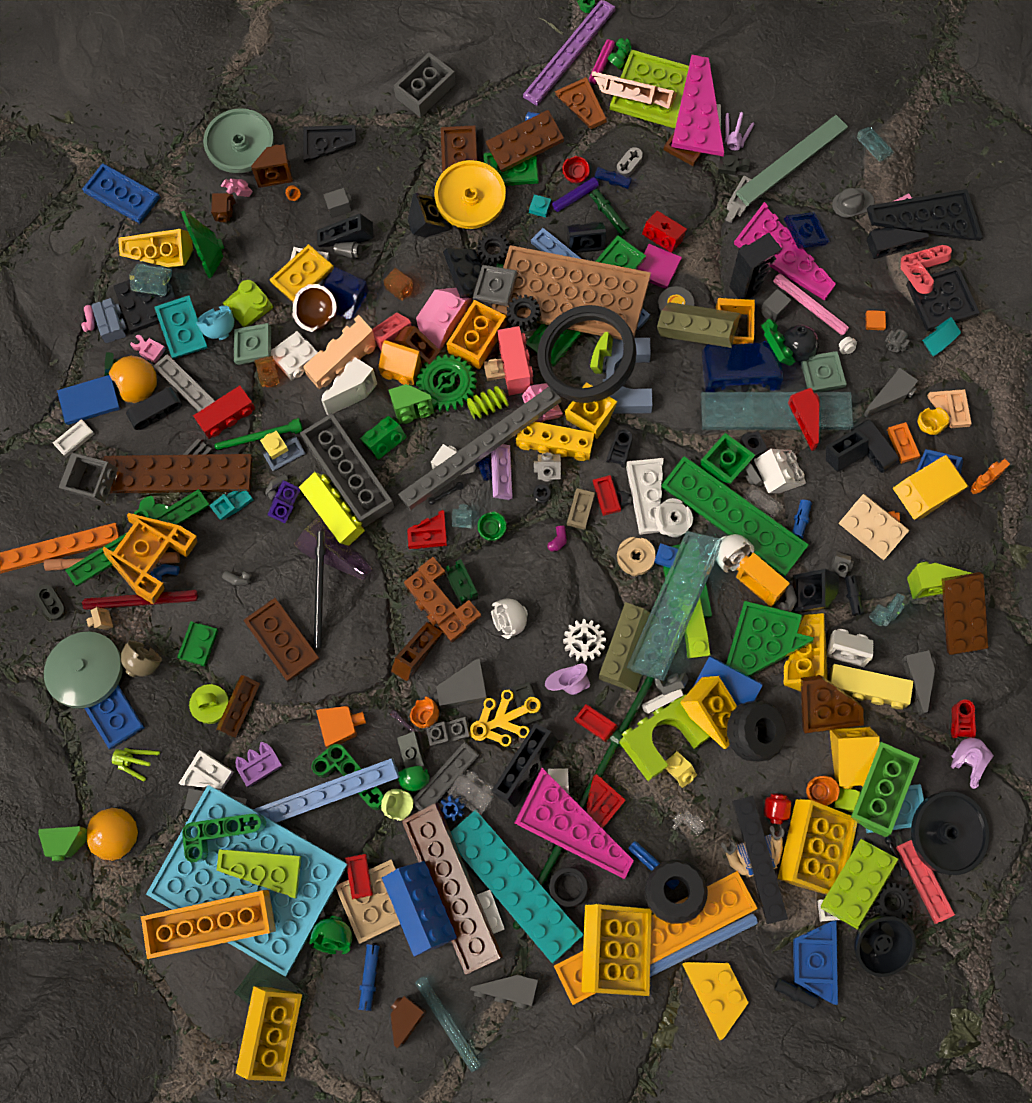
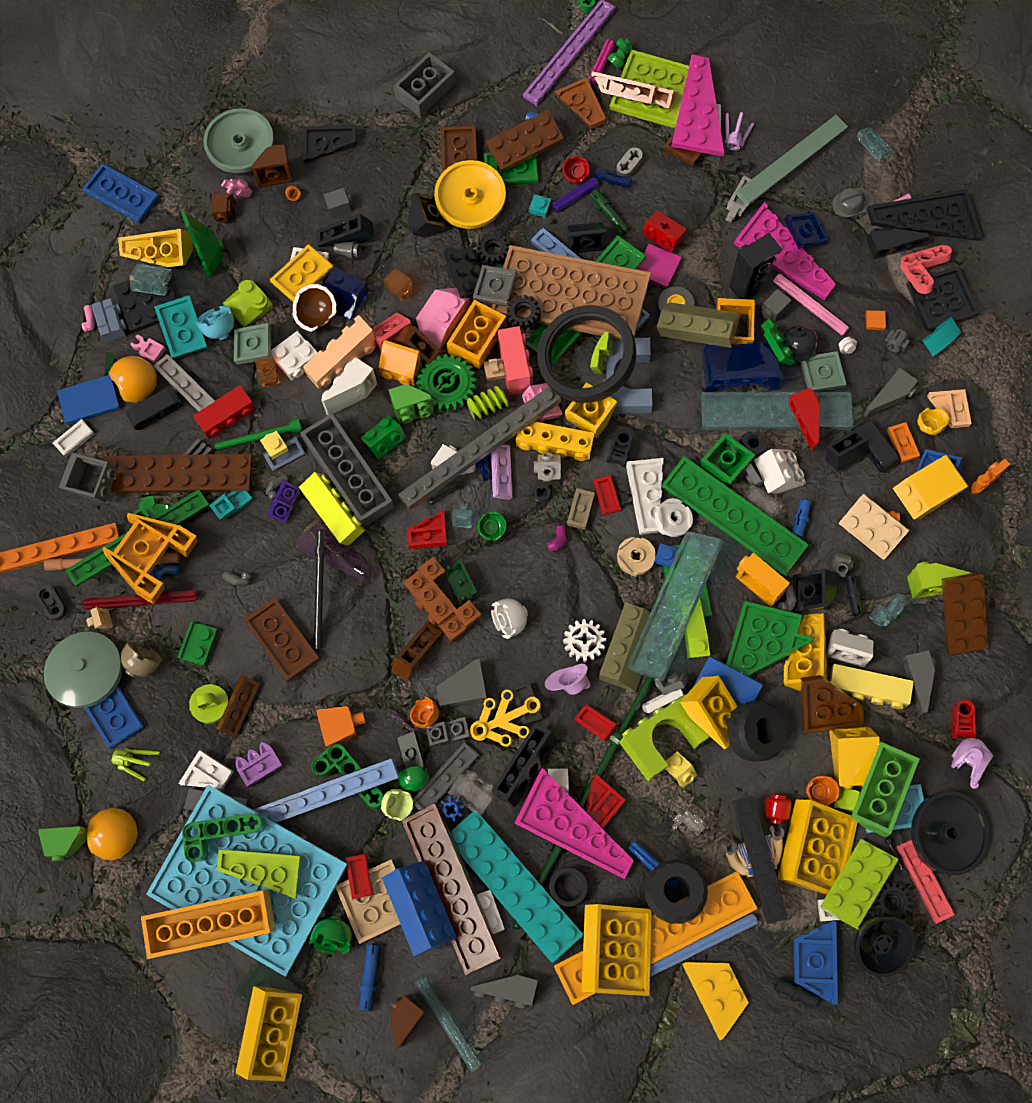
white cylinder [715,534,754,572] -> none

